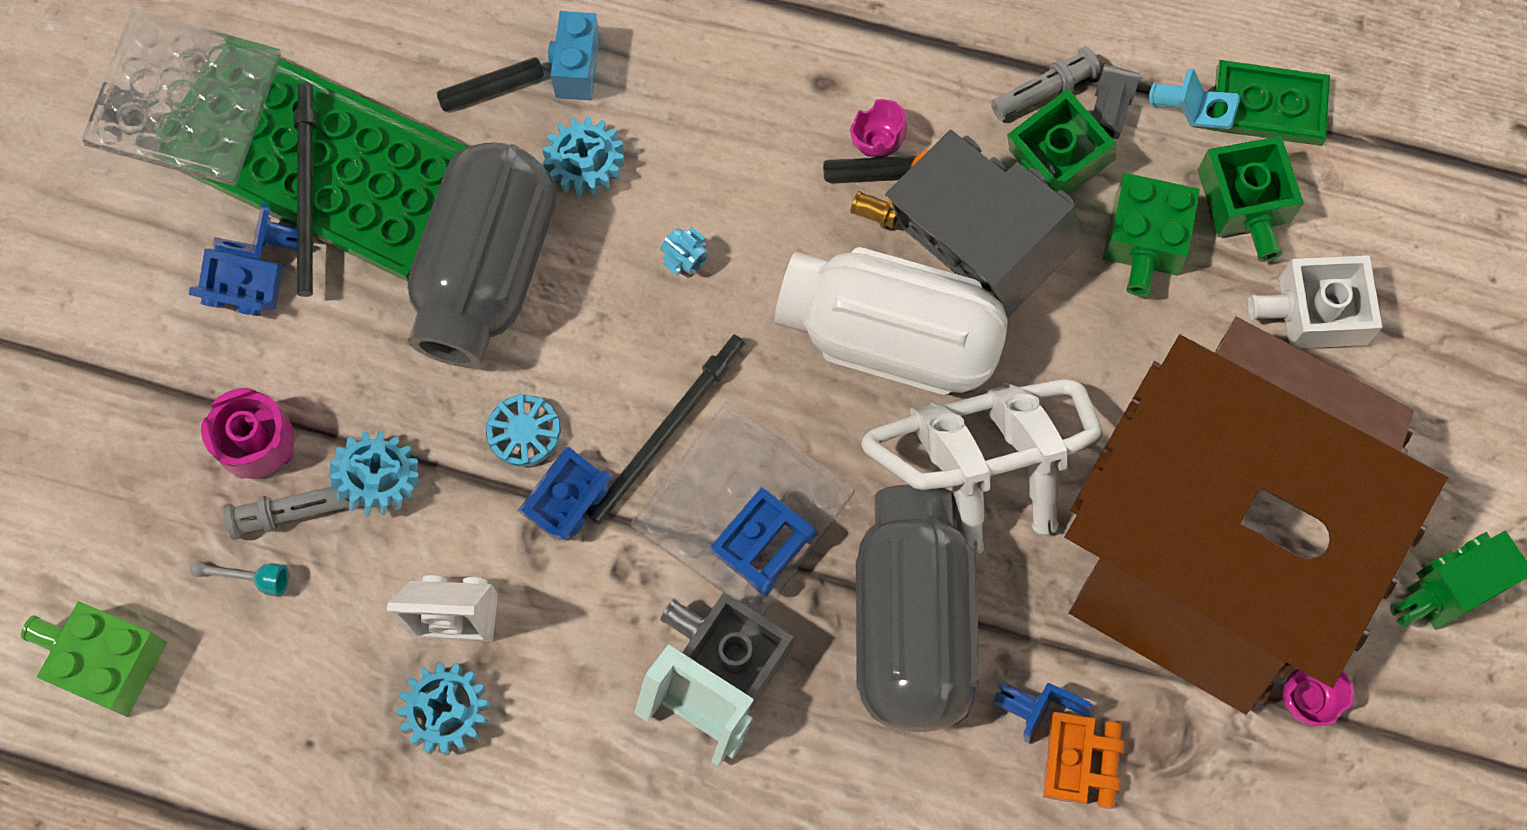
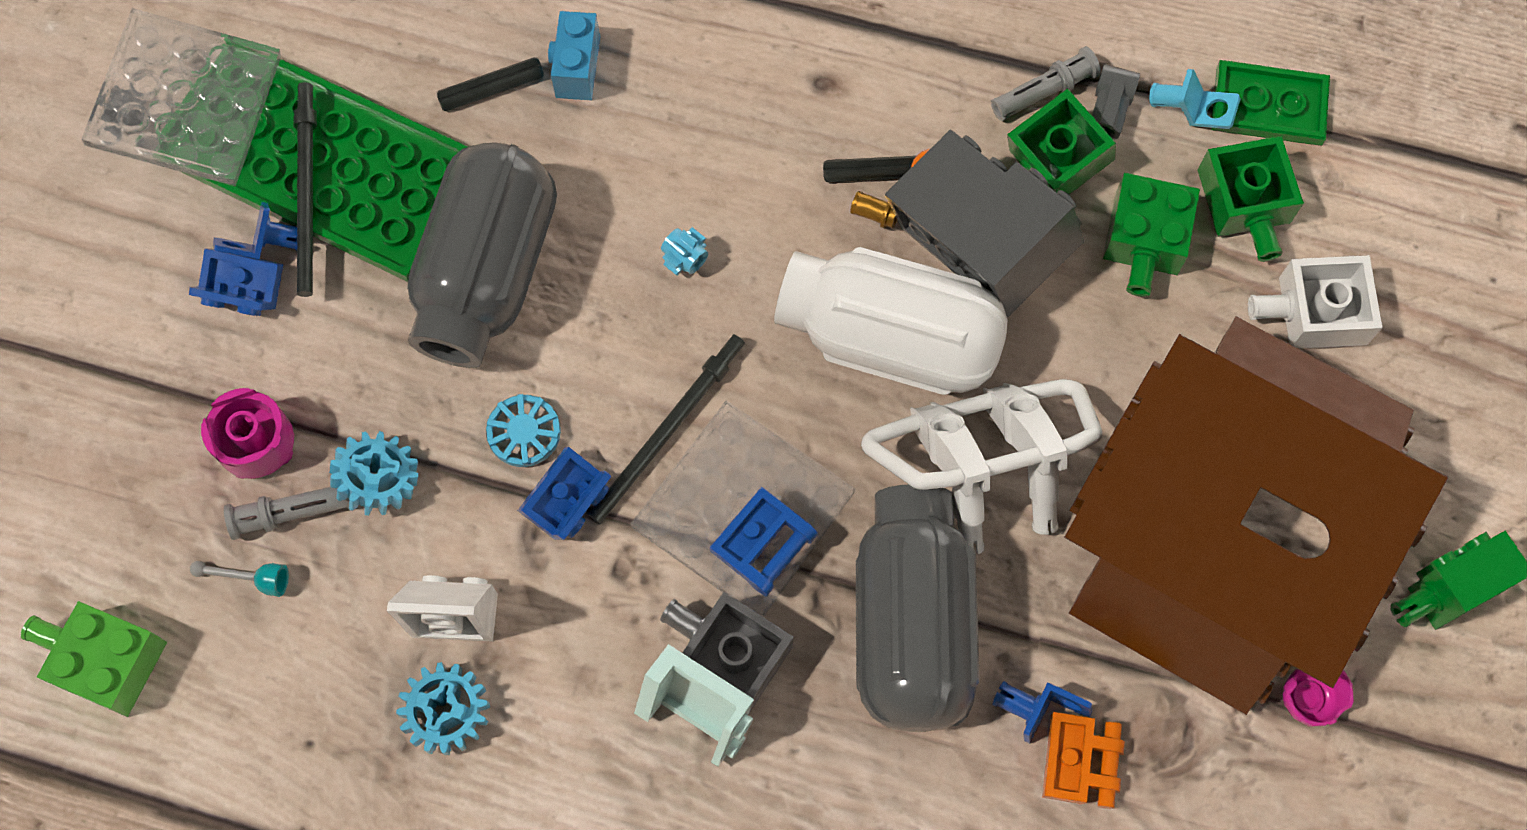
medium azure gear [542,116,625,197] -> none
dark pink hair [850,99,907,158] -> none

